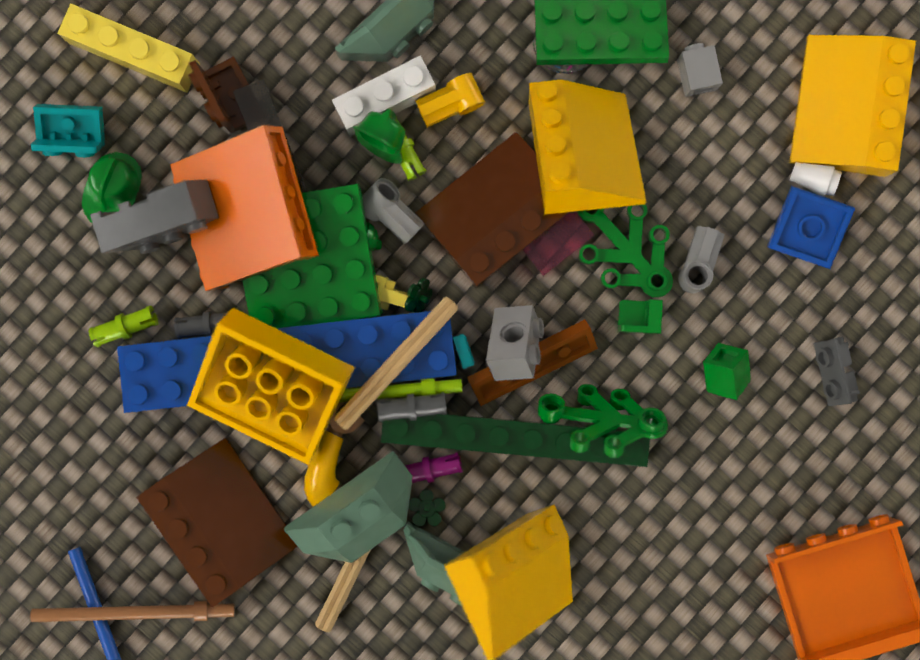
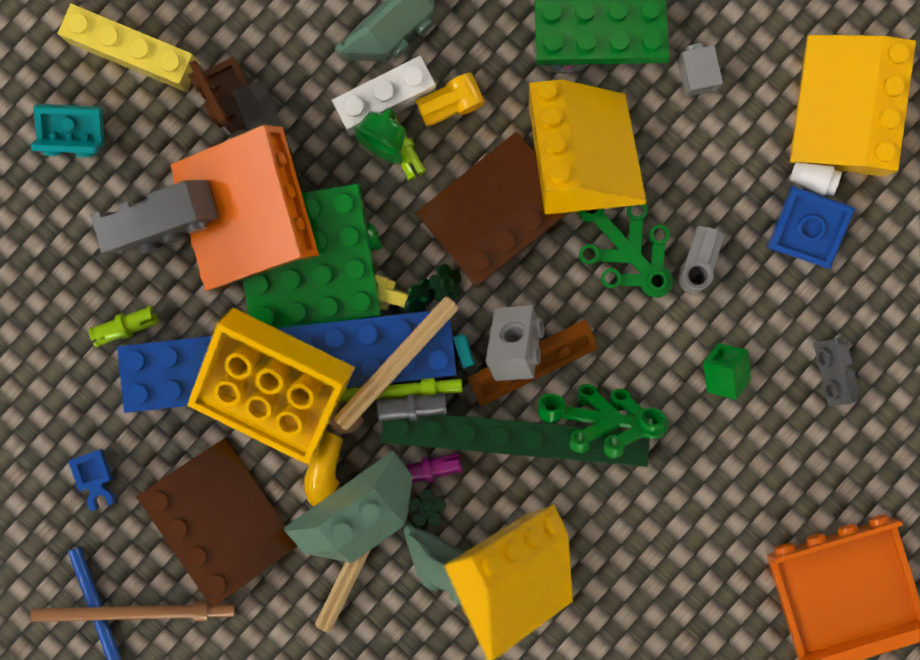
green piece [81,152,142,223] -> none
dark grey pin [174,310,241,339] -> none
light grey piece [362,178,425,244] -> none
clear pink tile [523,211,594,276] -> none
green panel [617,300,663,335] -> none
none -> blue plate [68,449,116,512]
none -> dark green plant [429,264,462,302]

